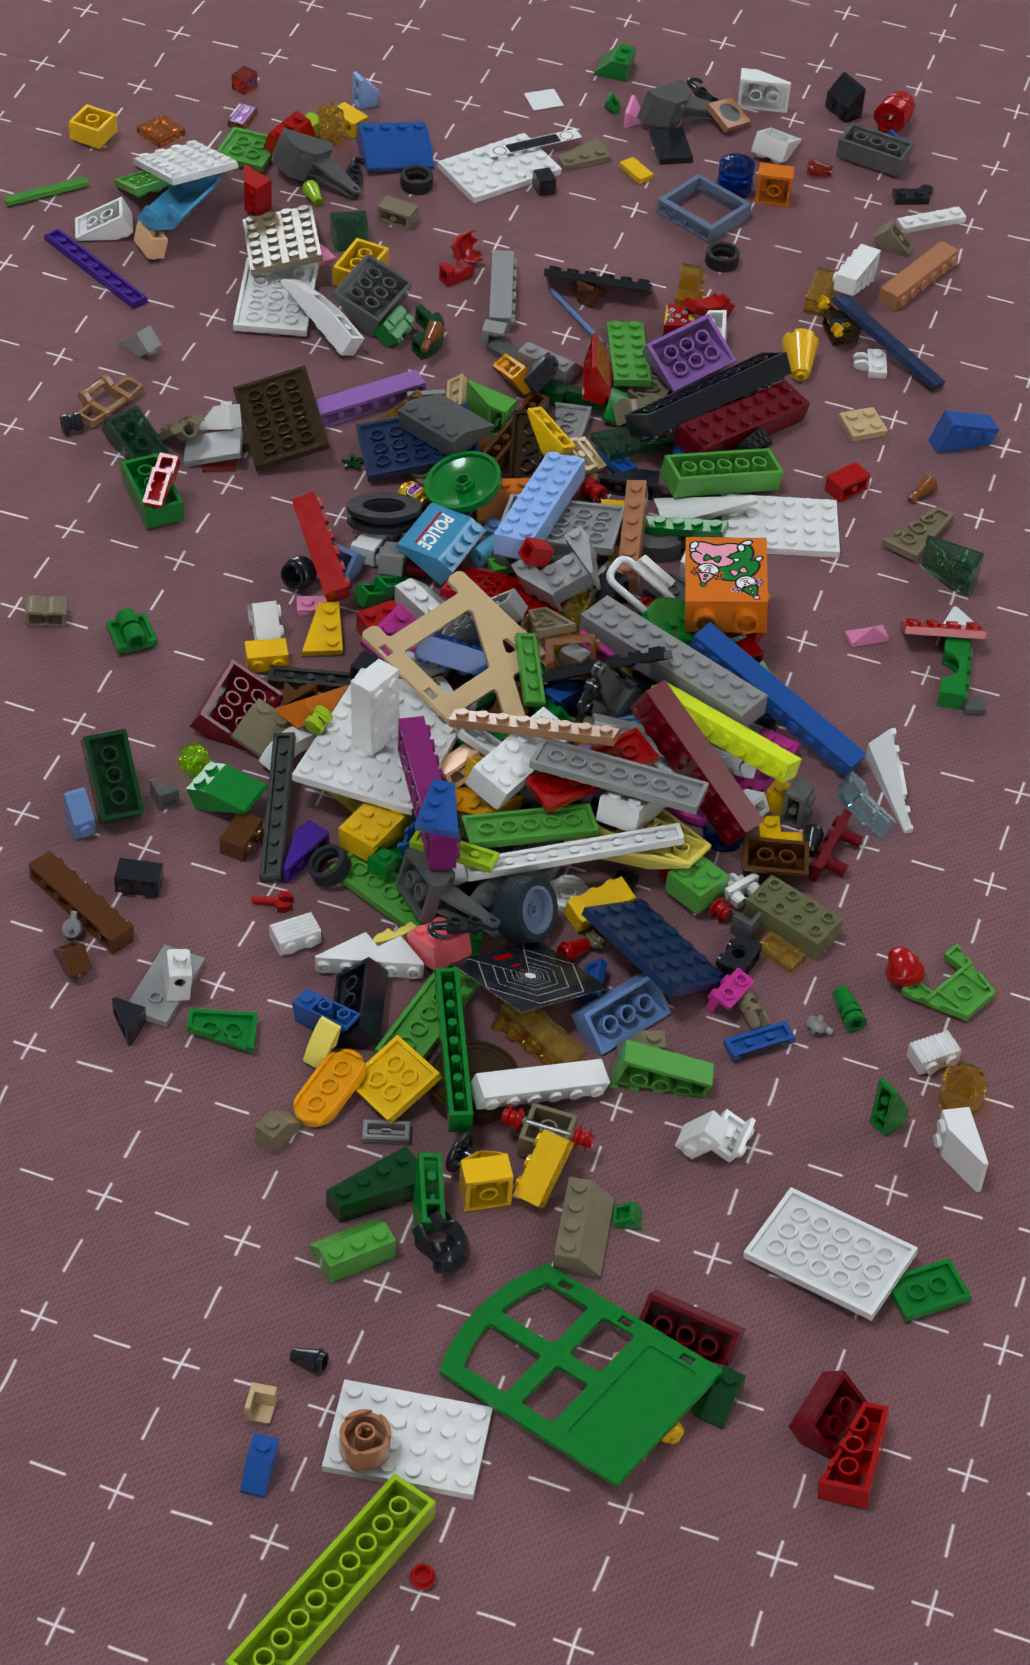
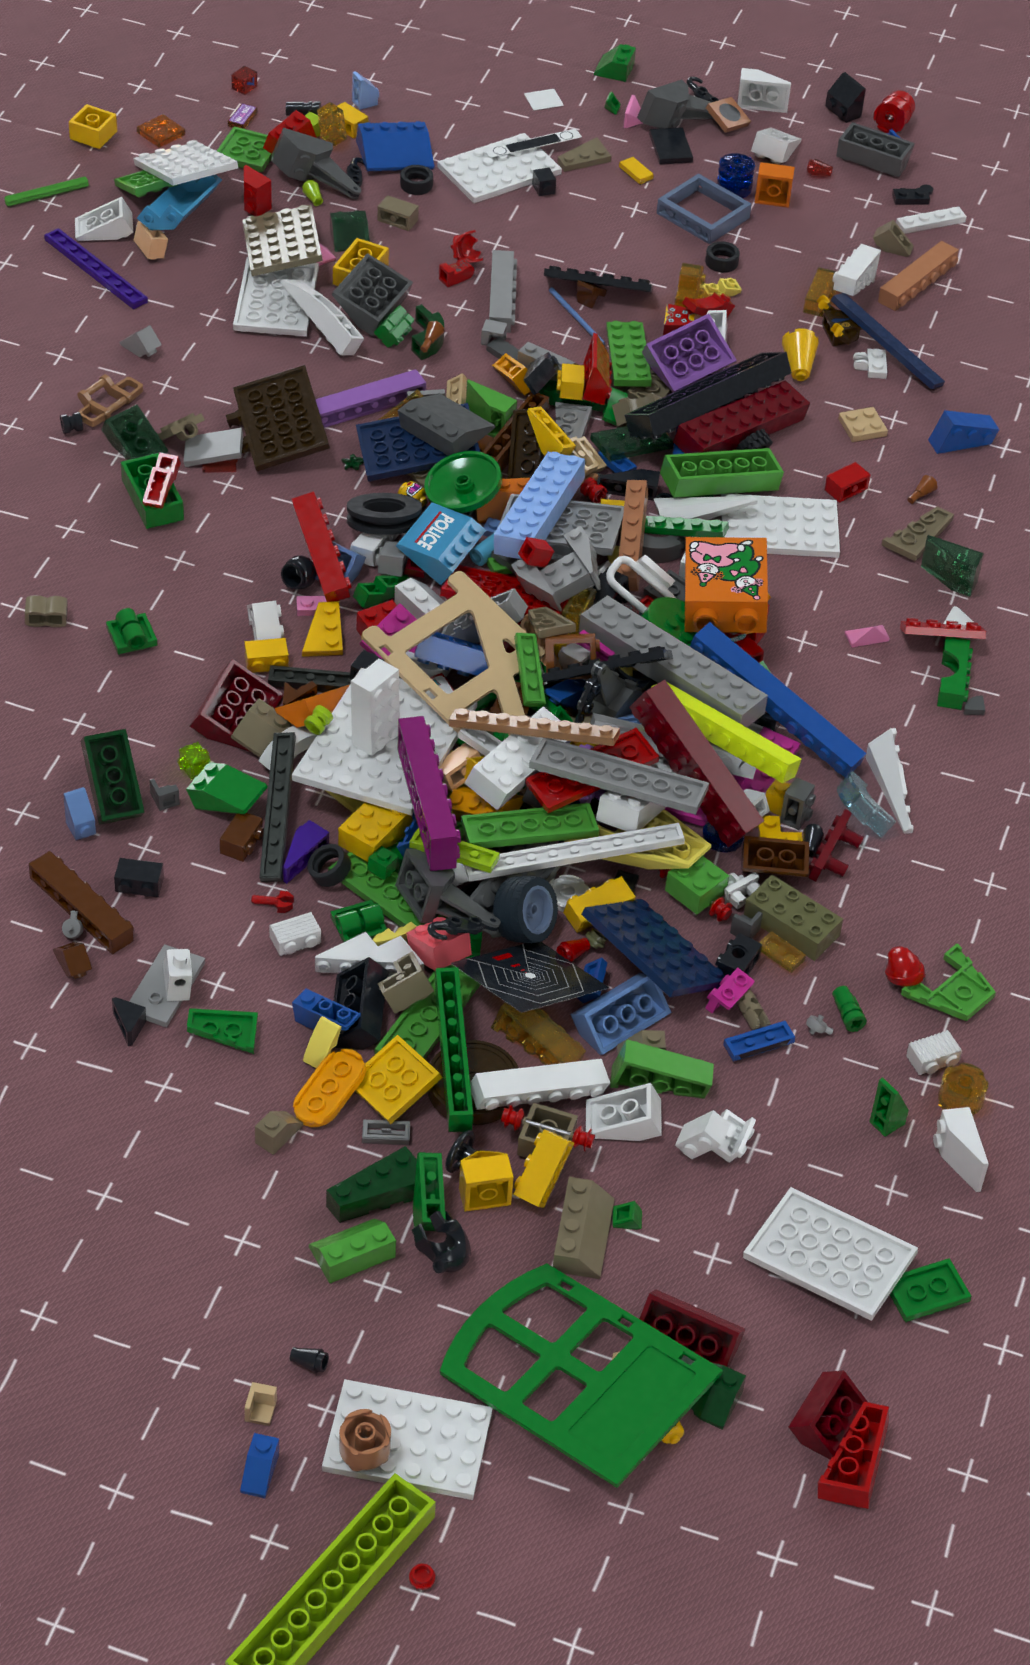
white slope [199,401,242,430] -> none
blue wing [415,779,458,839] -> none
none -> black axle [286,101,321,116]
none -> green plate [330,900,387,943]
none -> dark tan brick [378,951,434,1014]
none -> yellow brick [556,363,584,400]
none -> white slope [586,1083,662,1141]
none -> light yellow slope [699,278,742,298]

